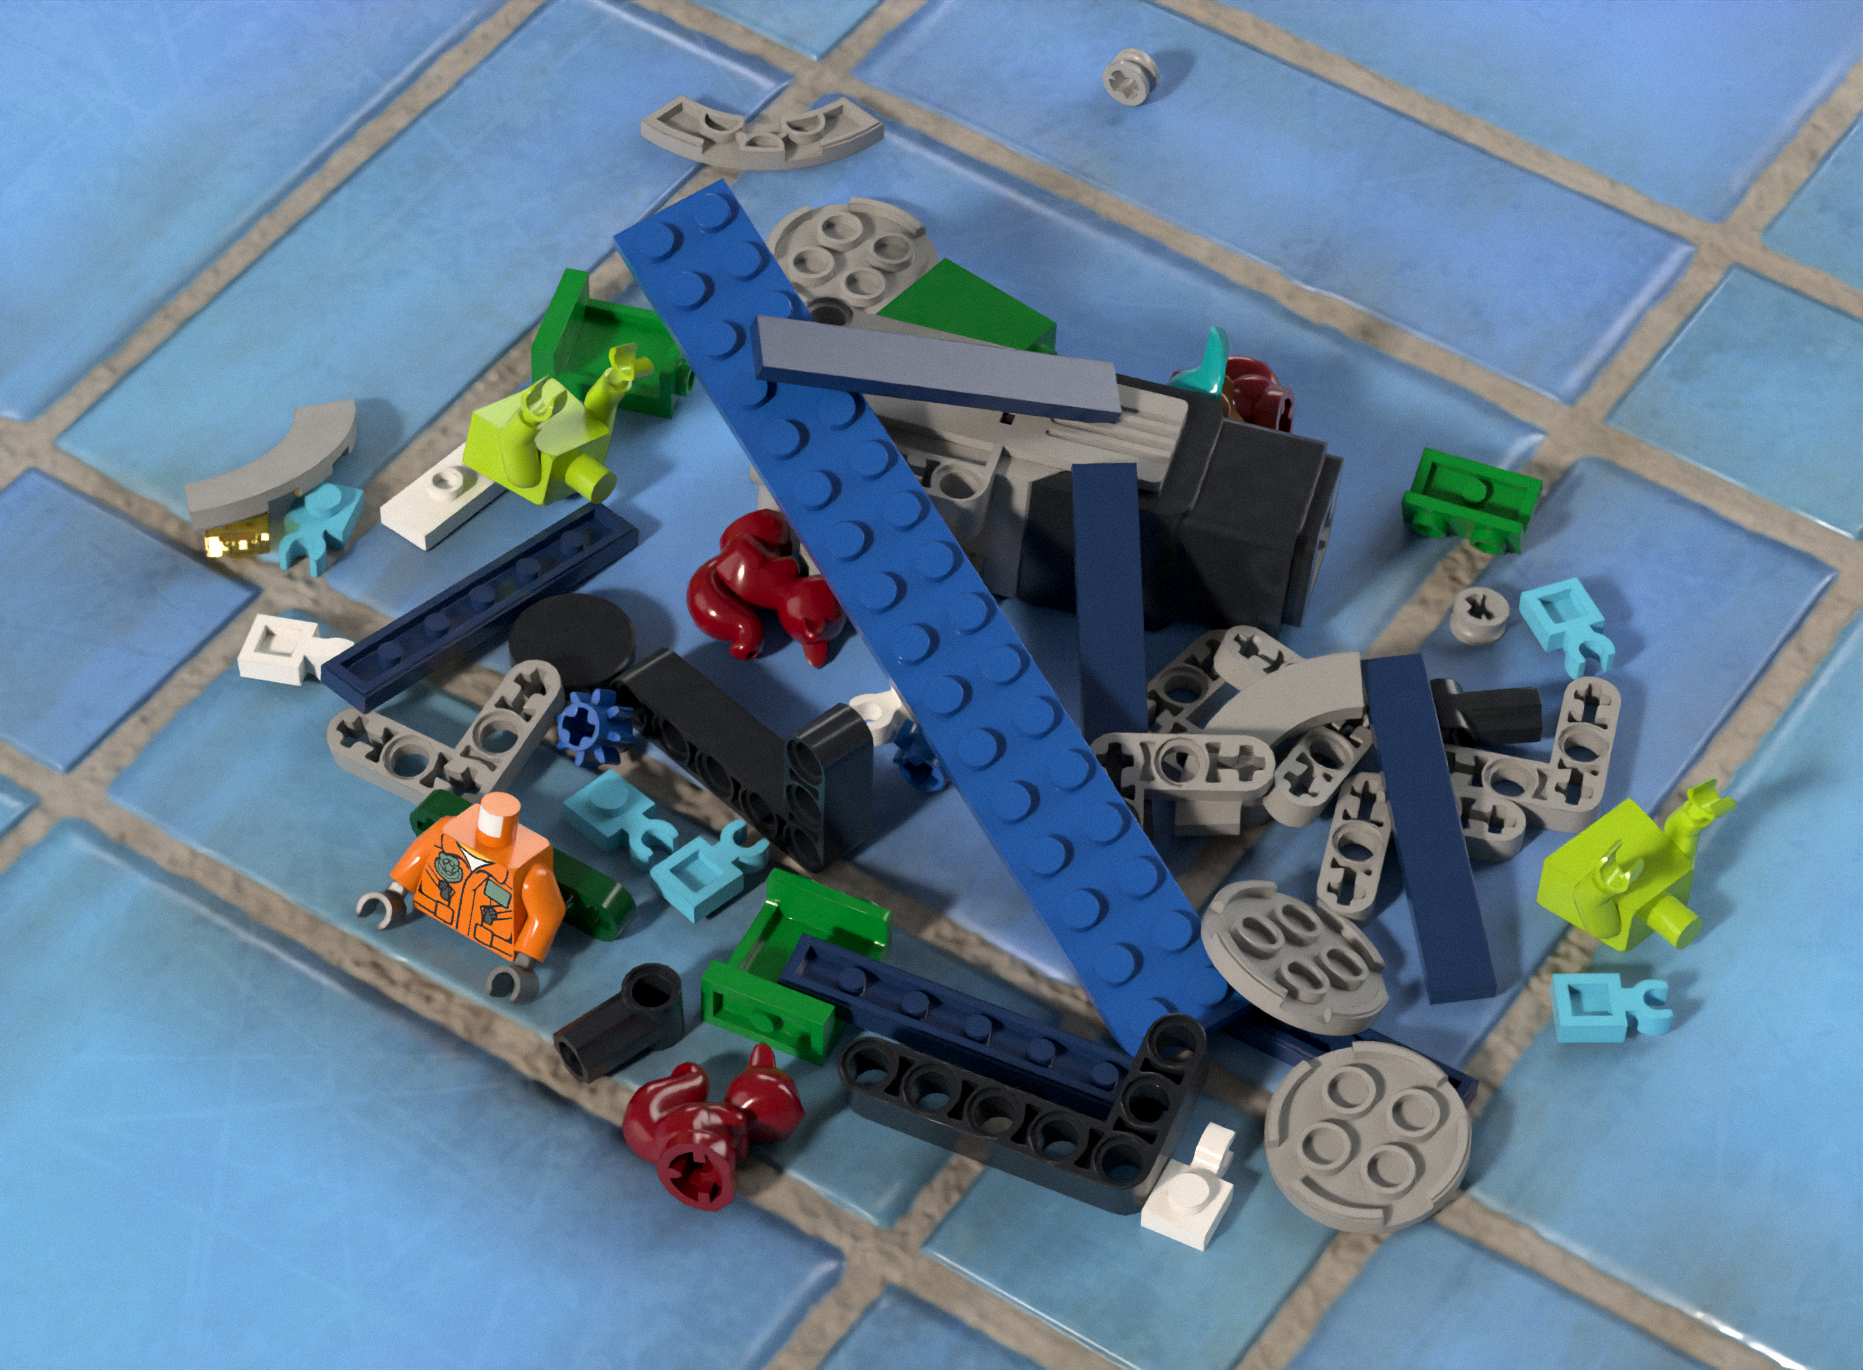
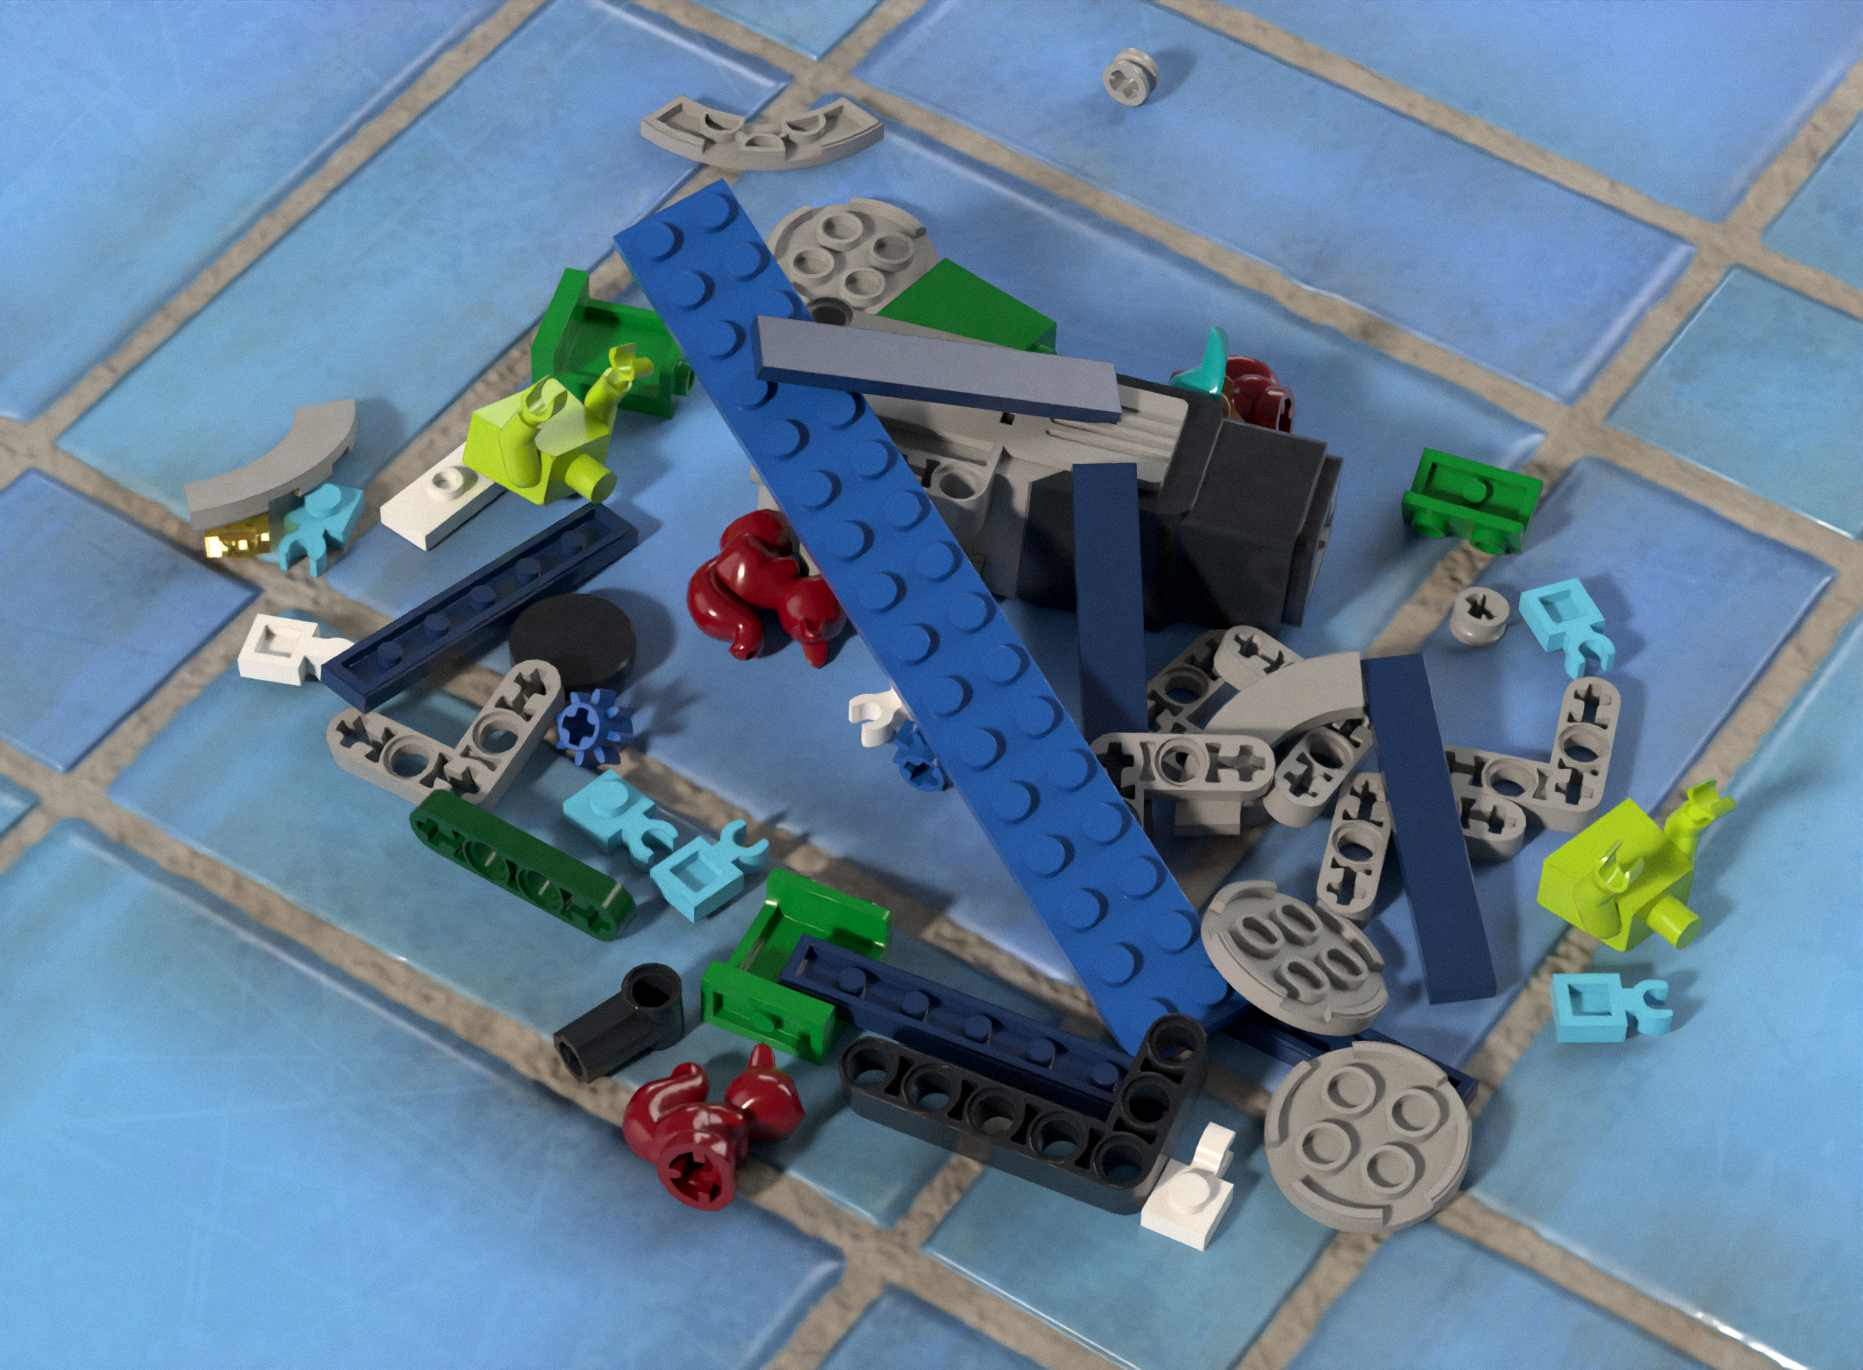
orange torso [356,792,566,1005] -> none
black beam [609,647,874,874] -> none
black piece [1429,678,1543,749] -> none

